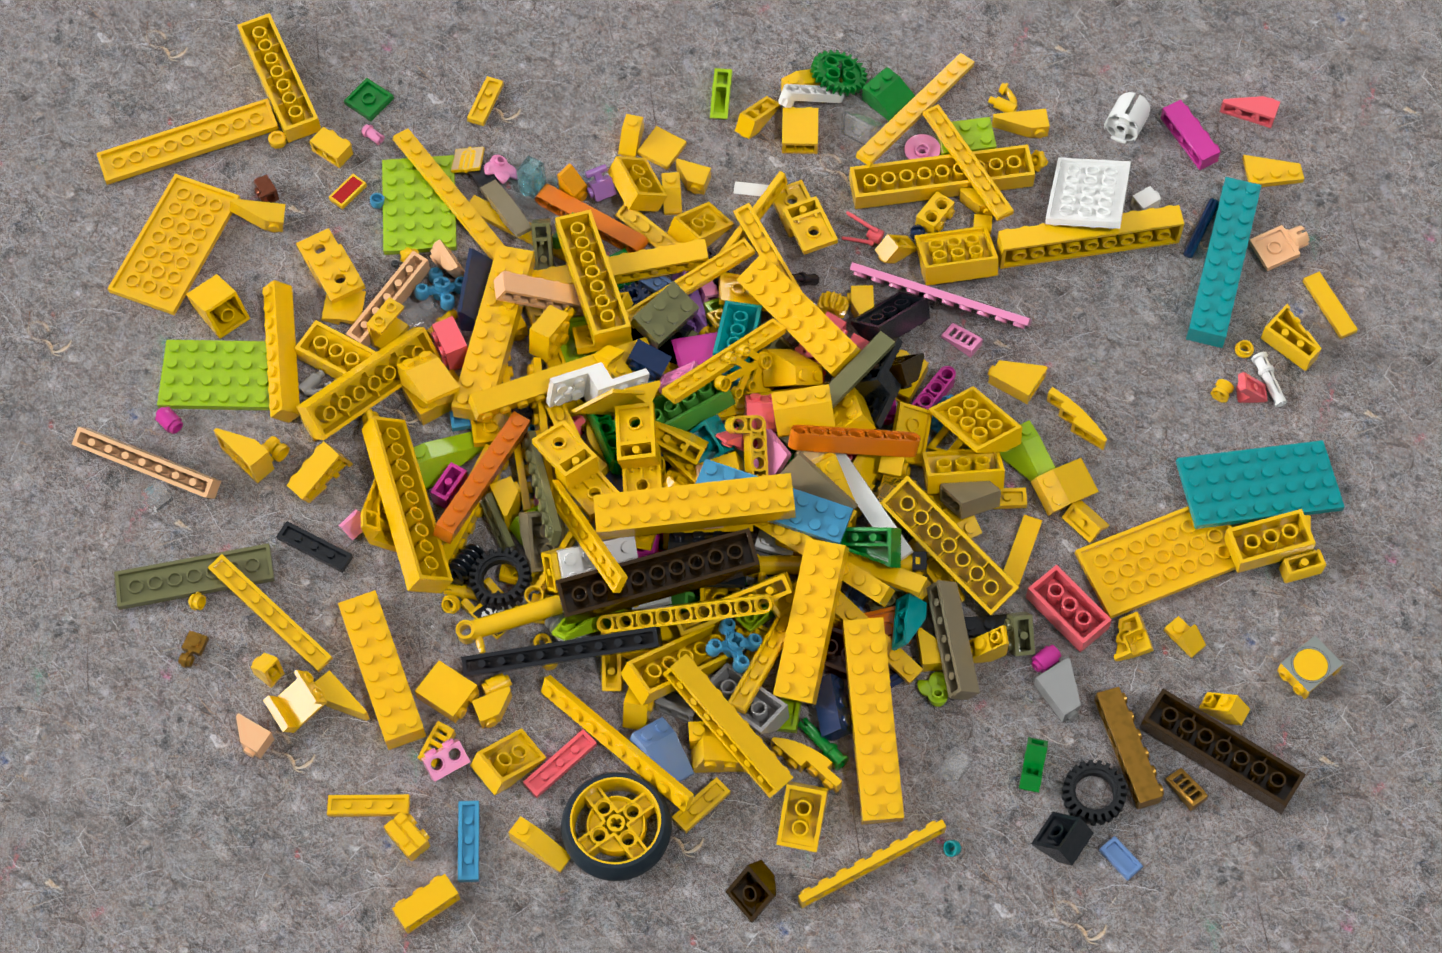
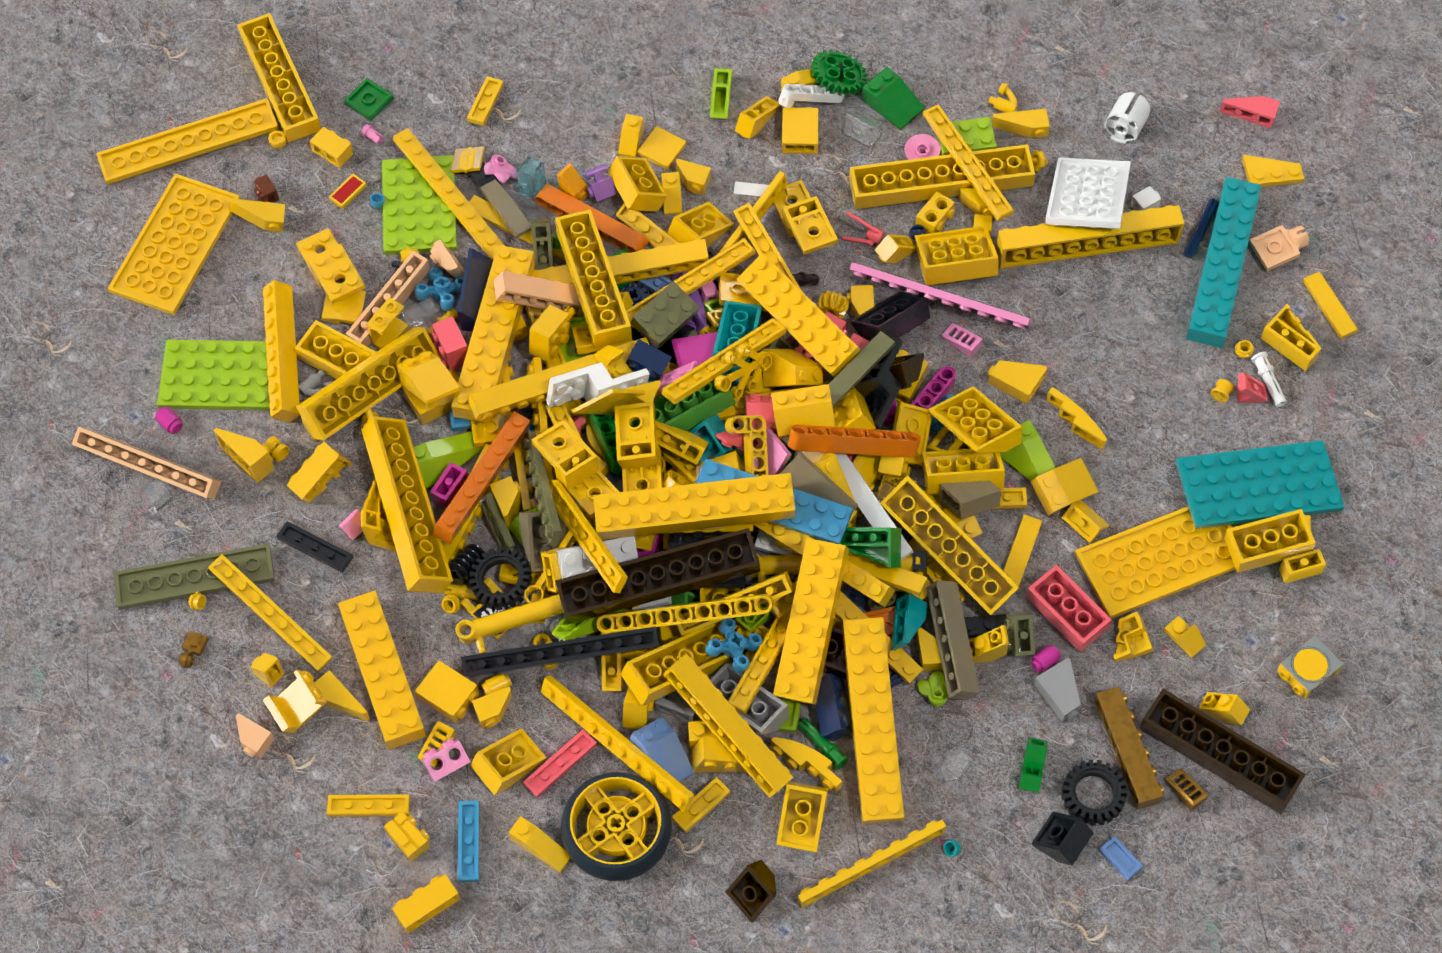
yellow slope [186,274,251,339] -> none
yellow plate [856,53,975,167] -> none
dark pink brick [1160,100,1221,170] -> none

